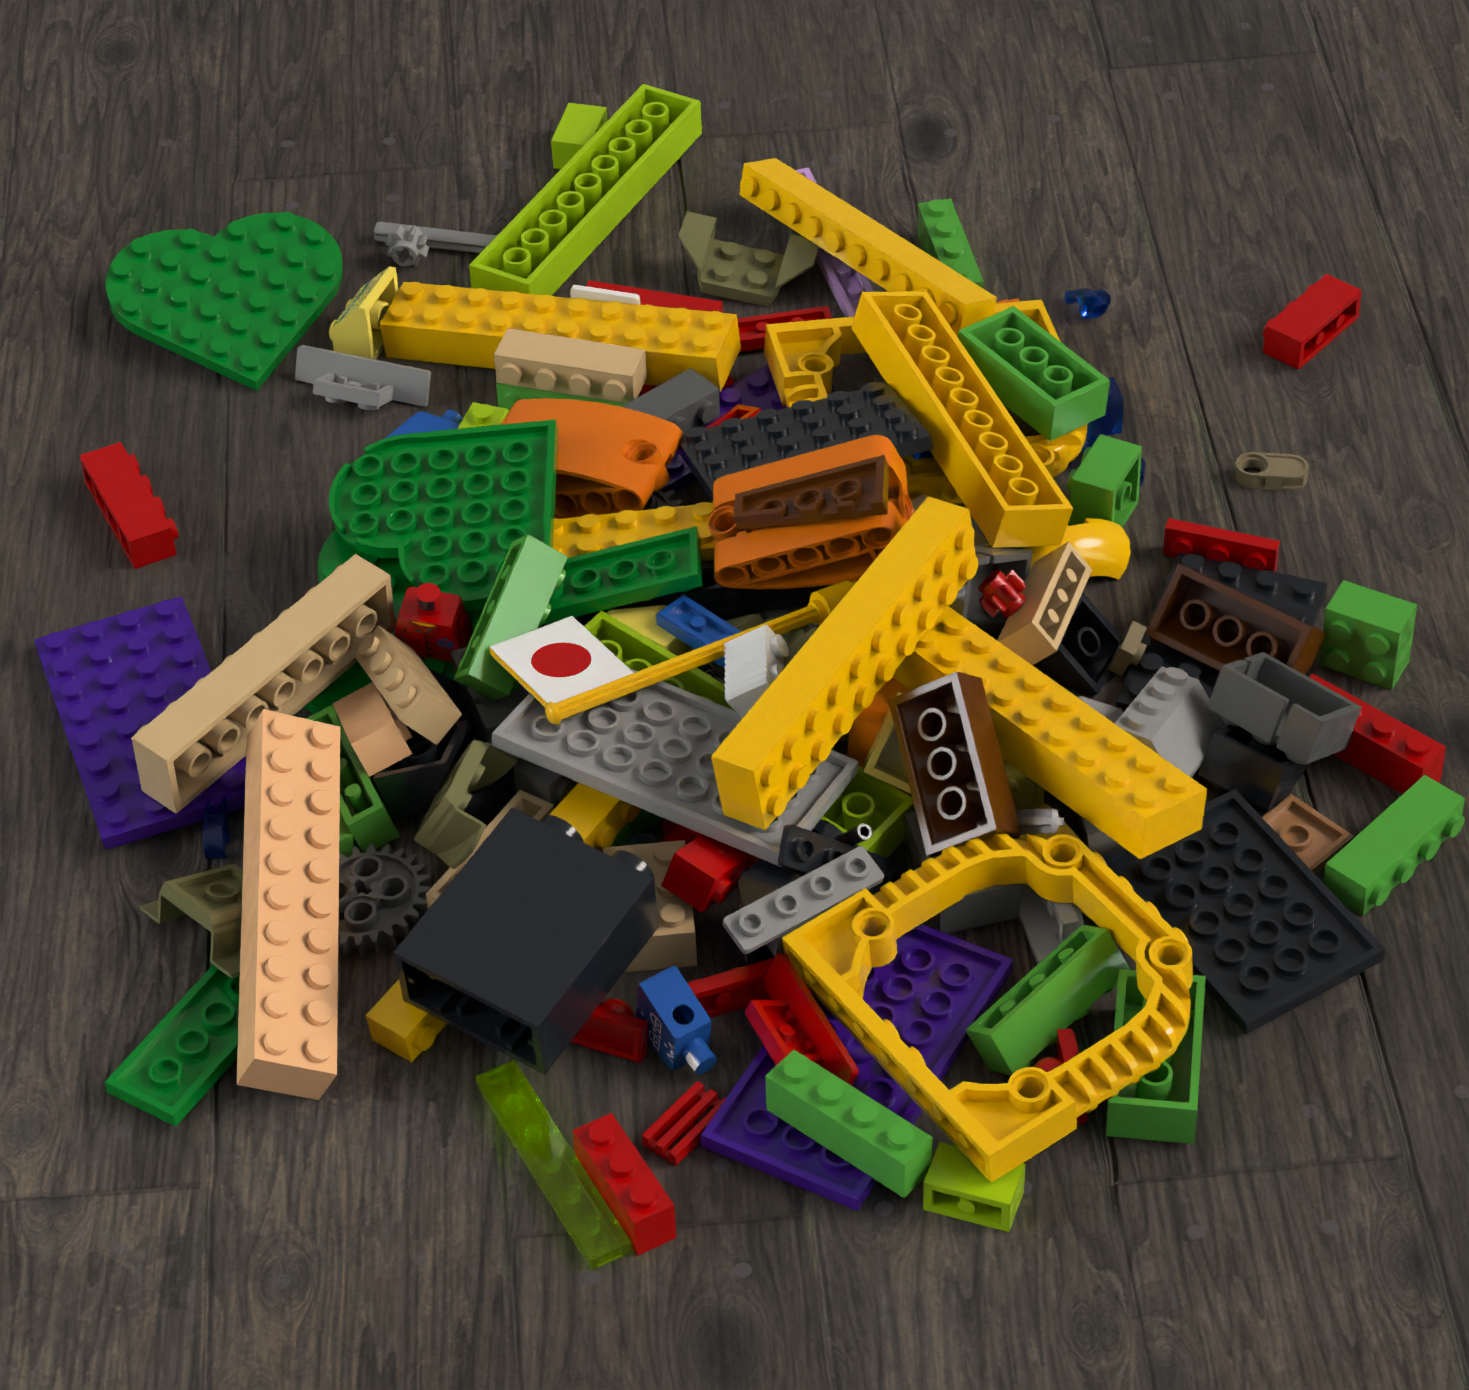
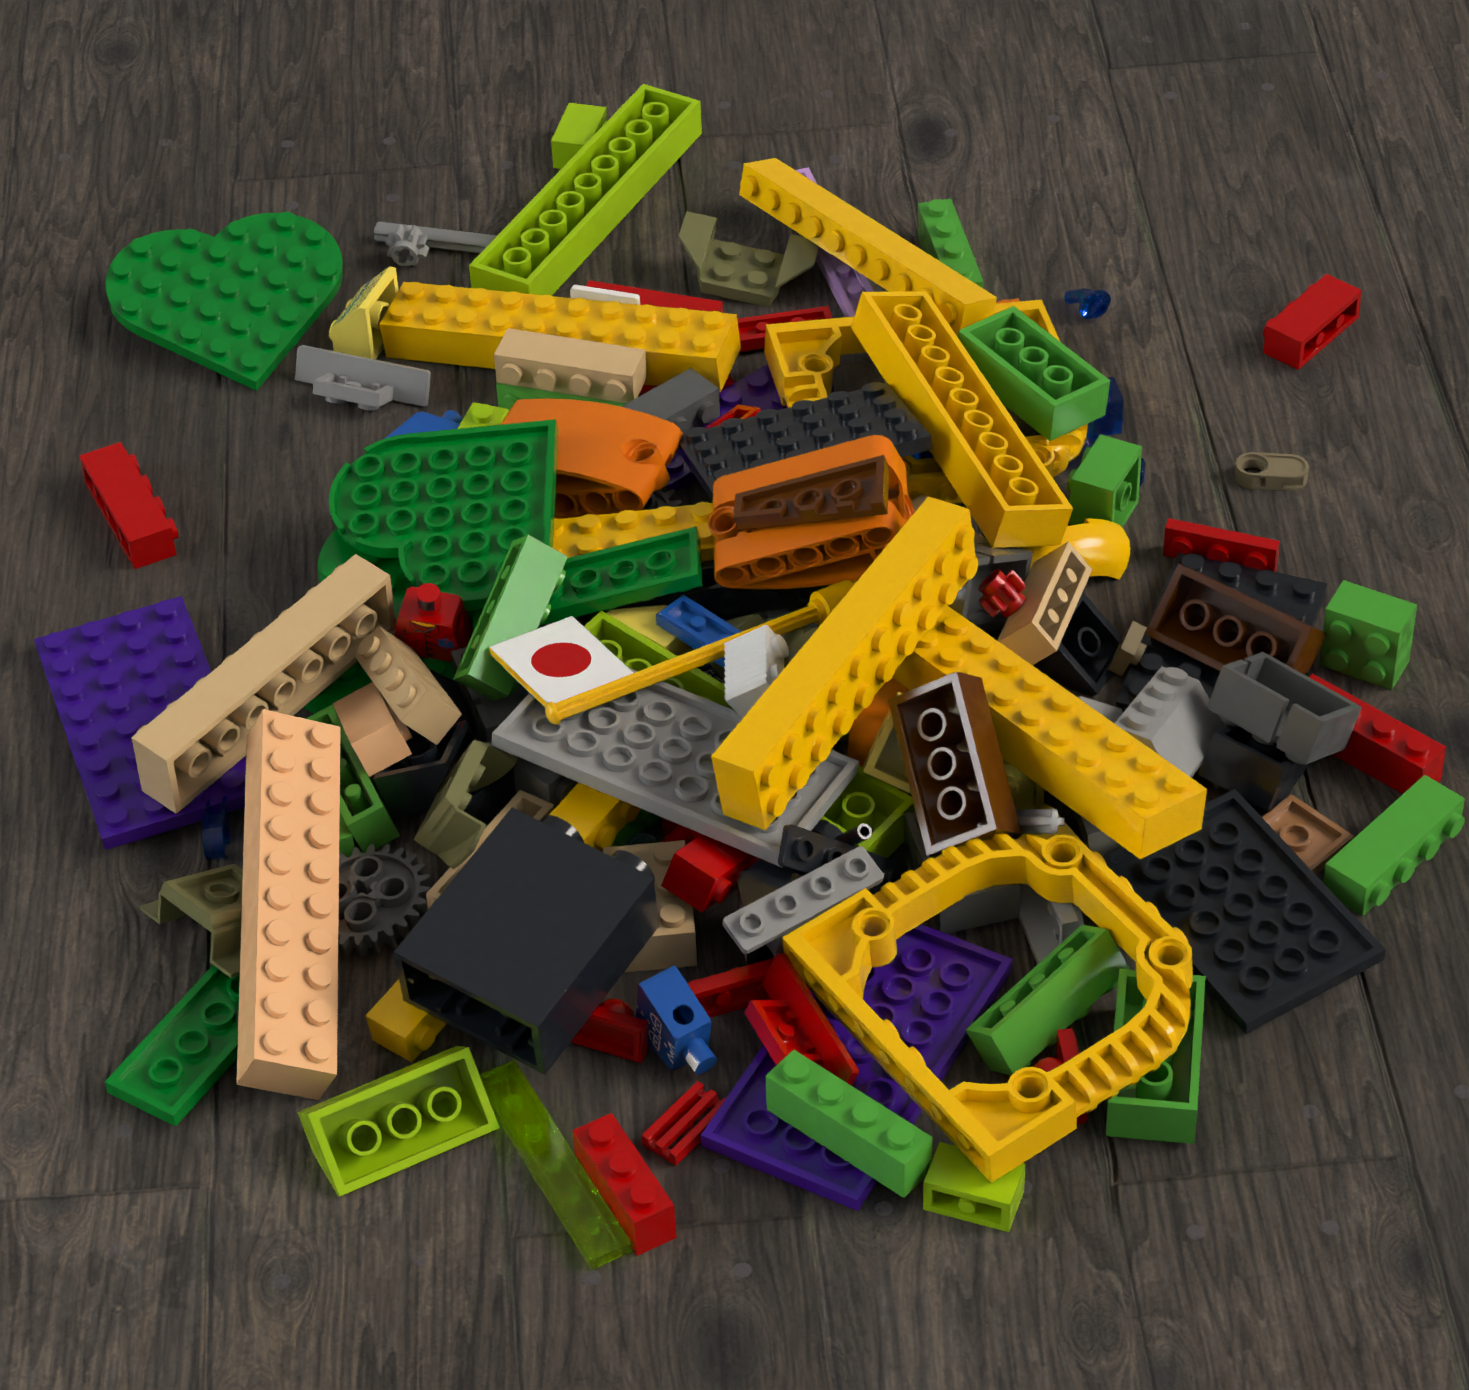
none -> lime slope [297,1046,500,1197]

